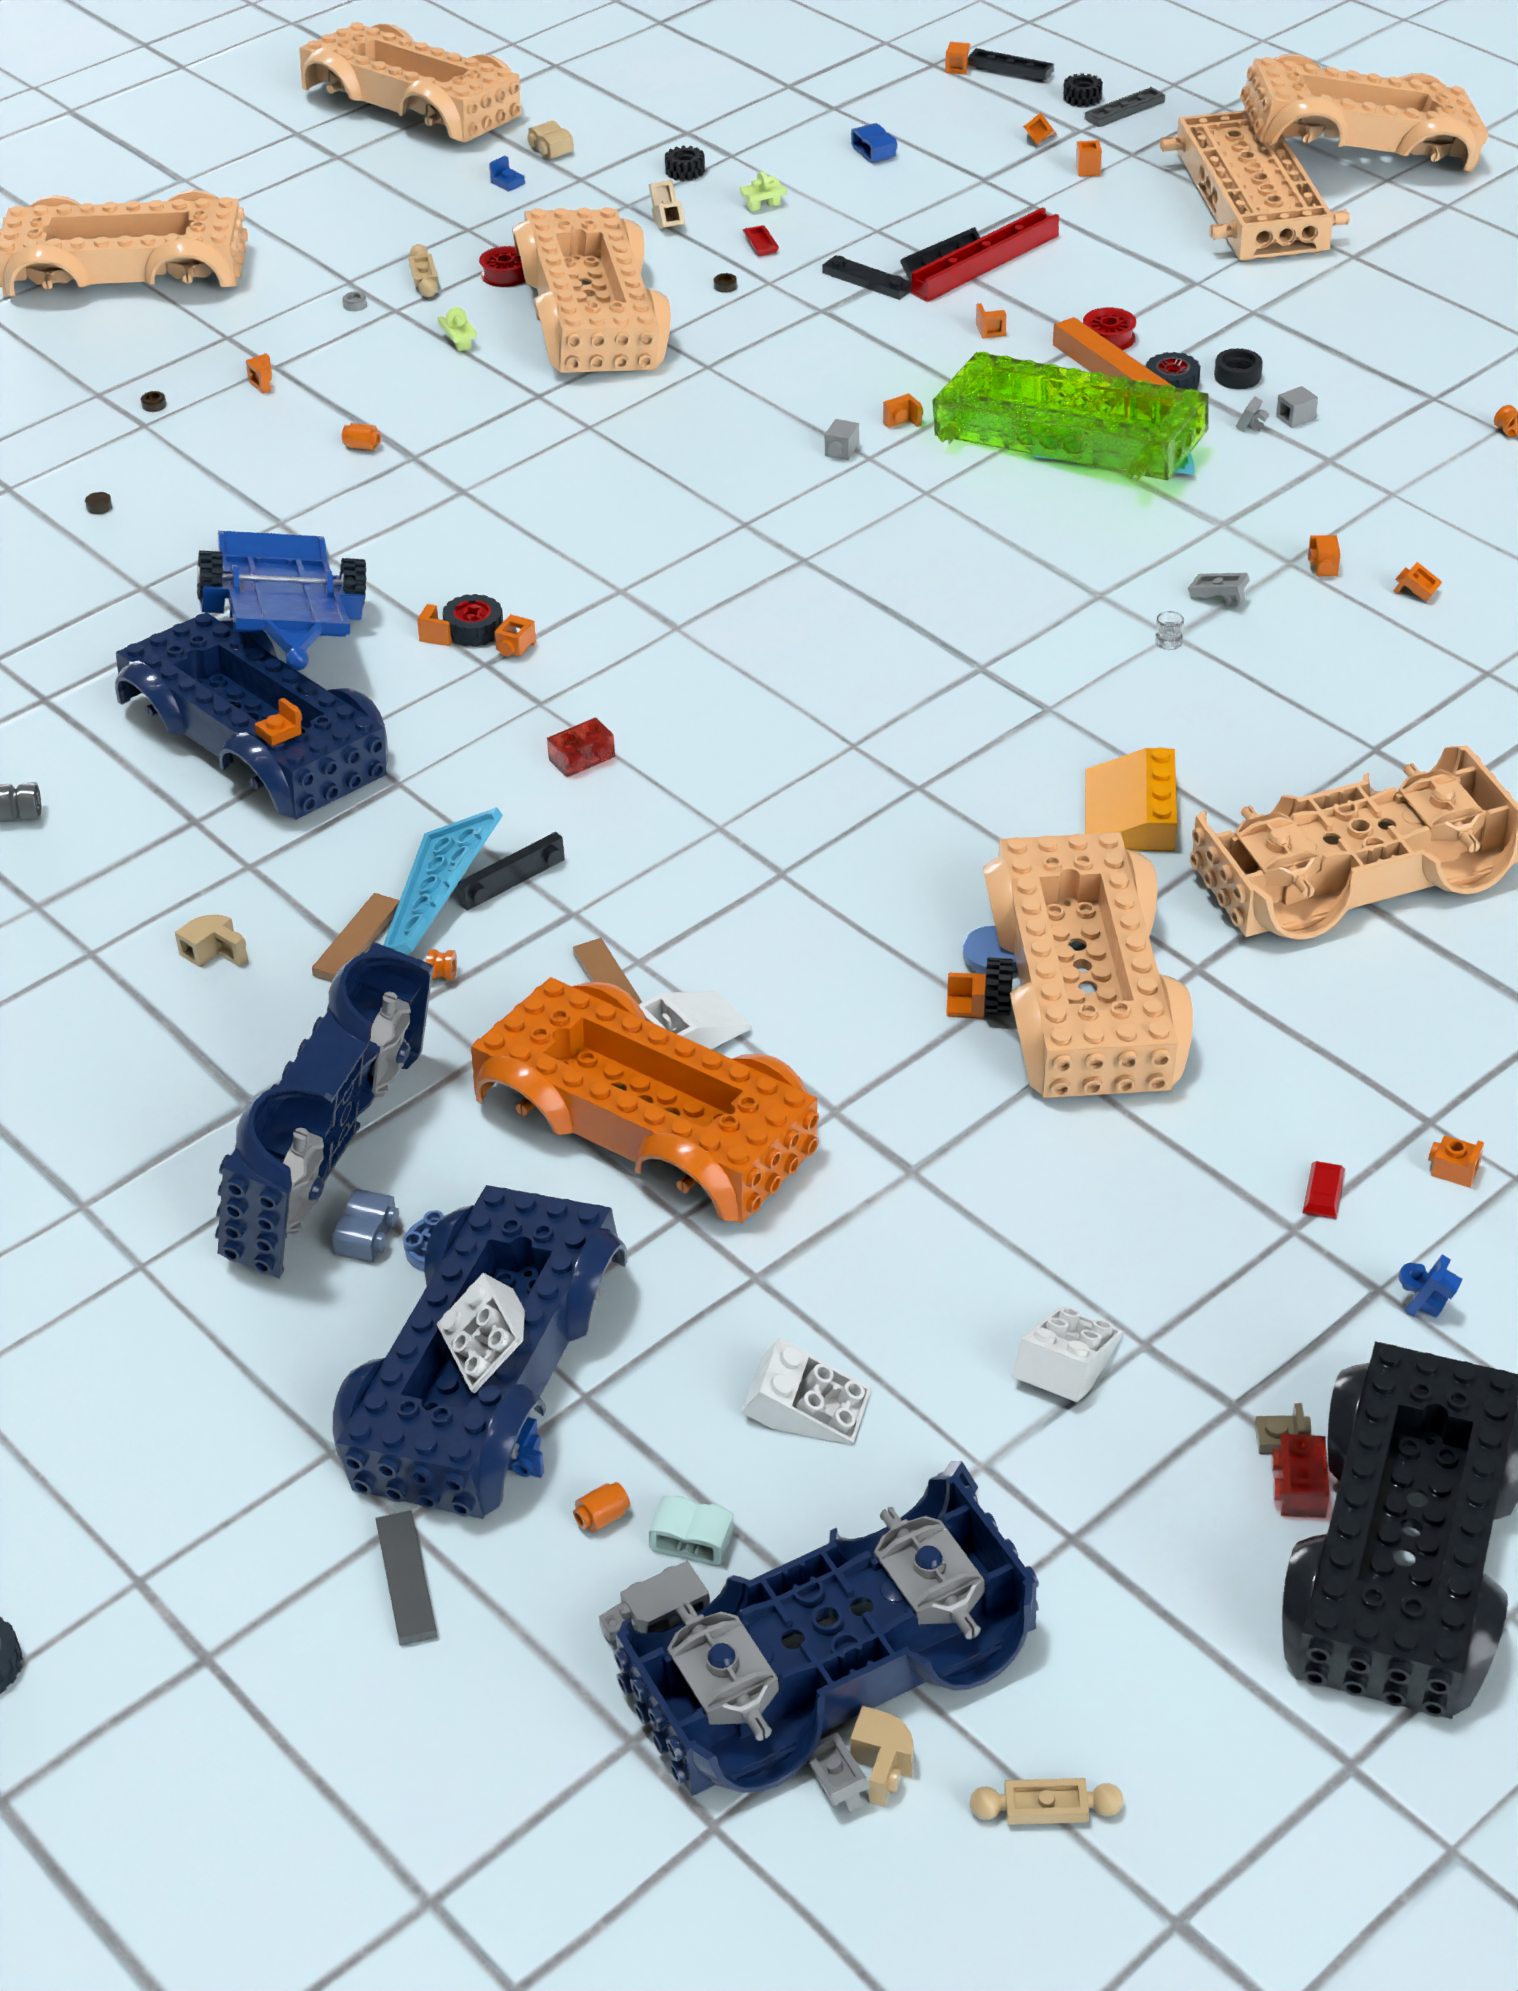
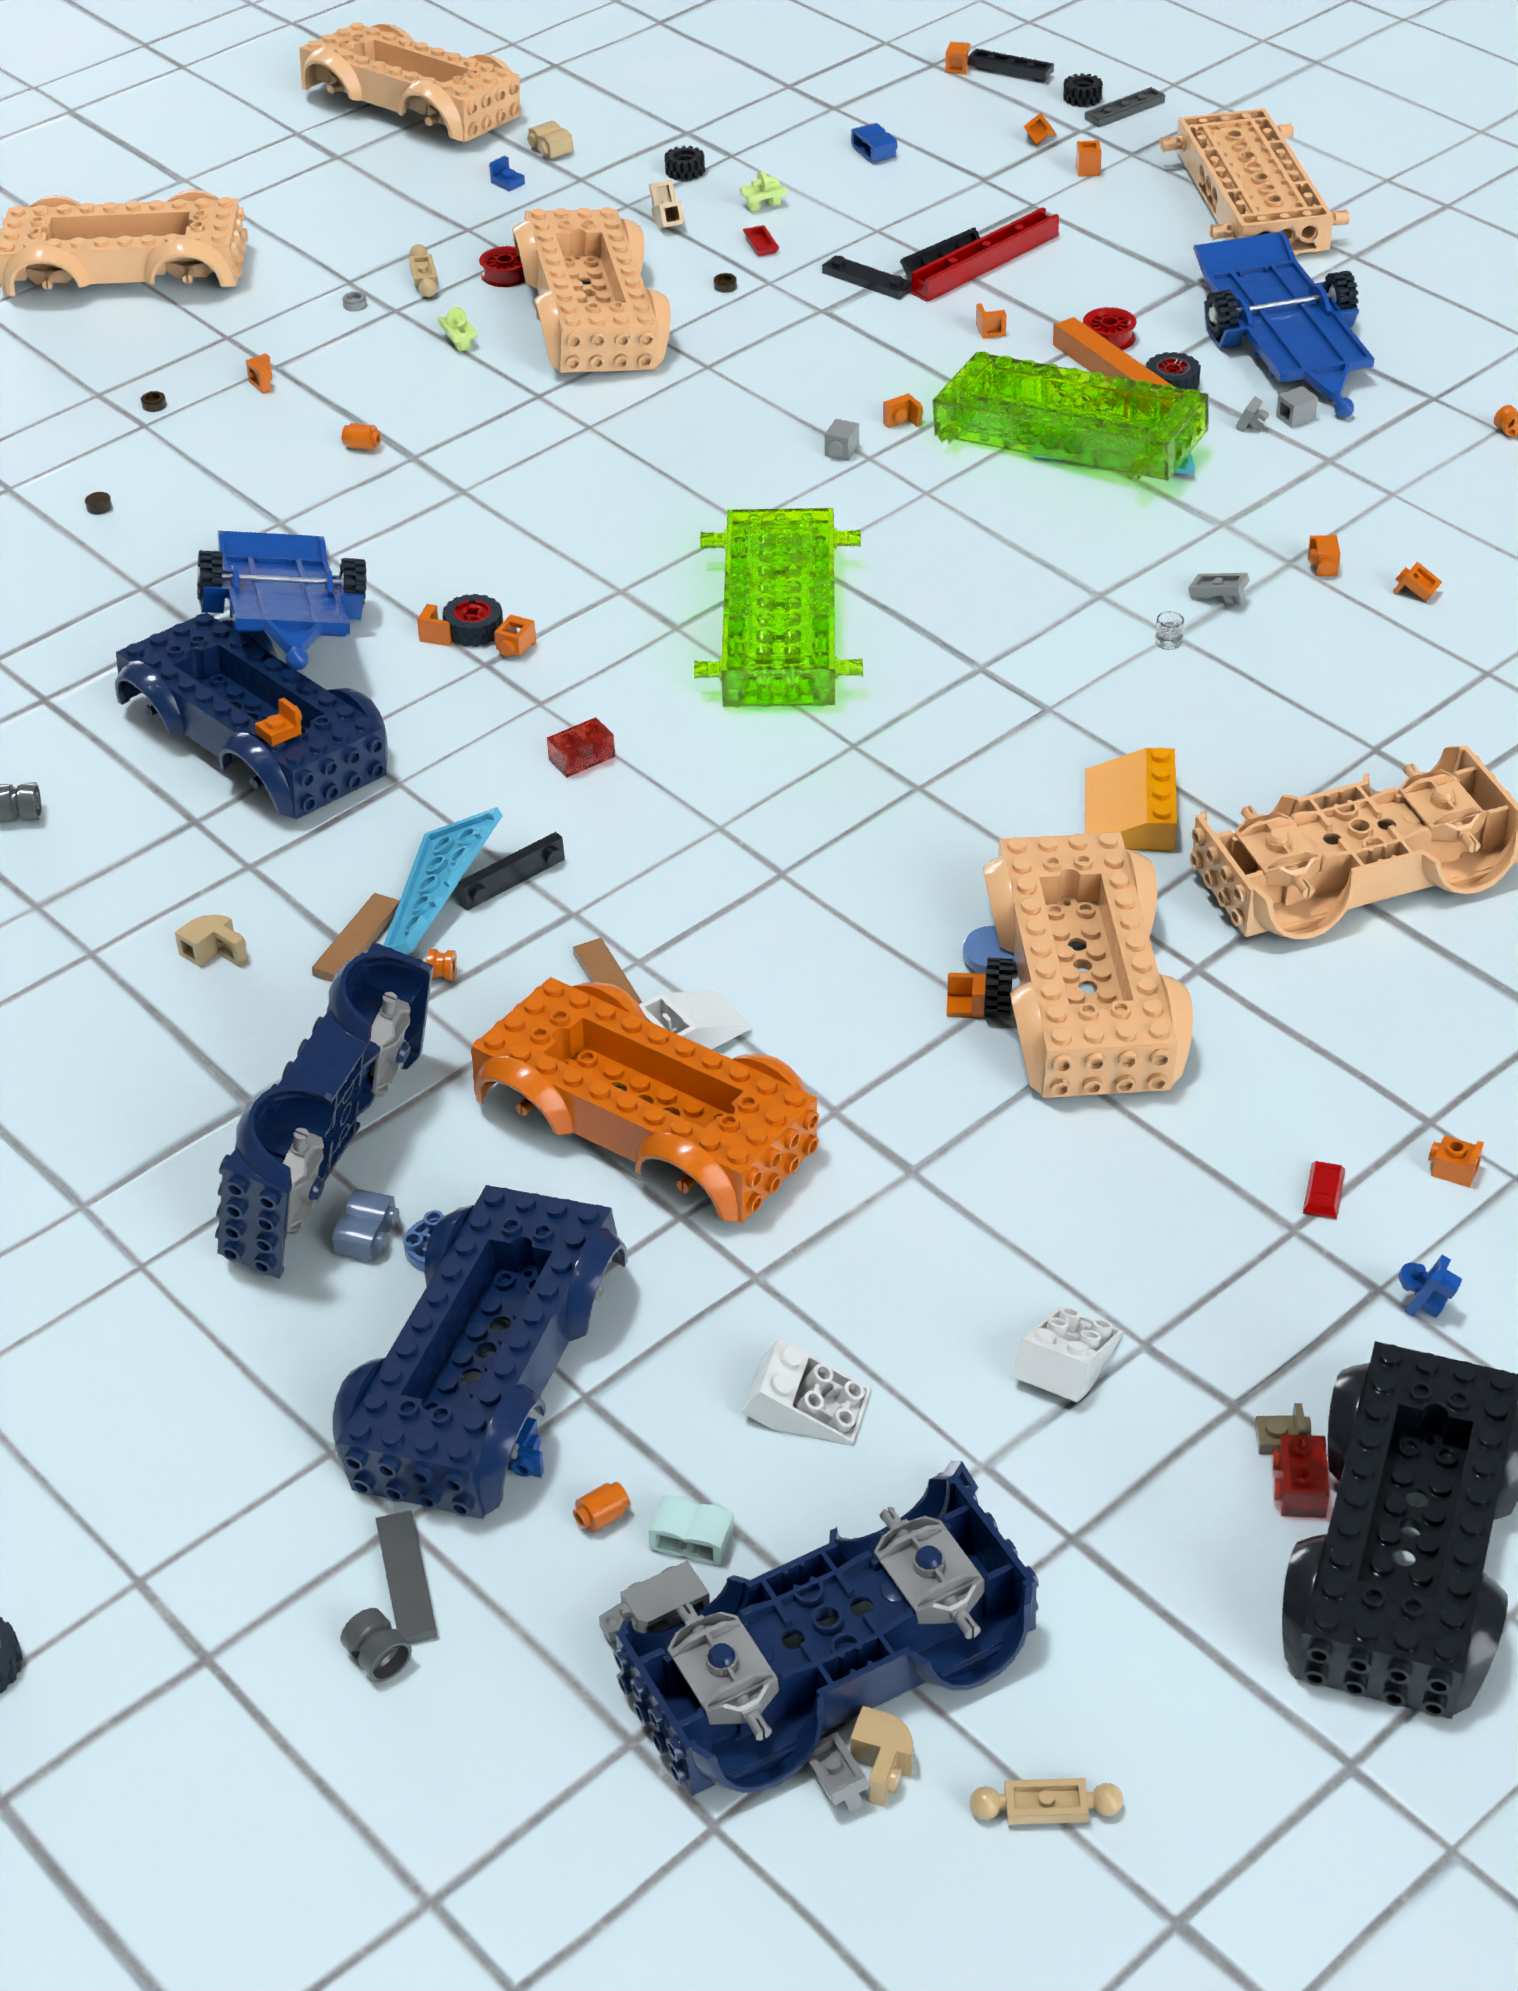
white slope [437,1273,525,1393] -> none
black tyre [1214,348,1263,389] -> none
light nougat piece [1240,54,1488,173] -> none
none -> dark grey wheel [340,1608,412,1682]
none -> clear neon green piece [694,508,863,708]
none -> blue piece [1193,231,1375,418]

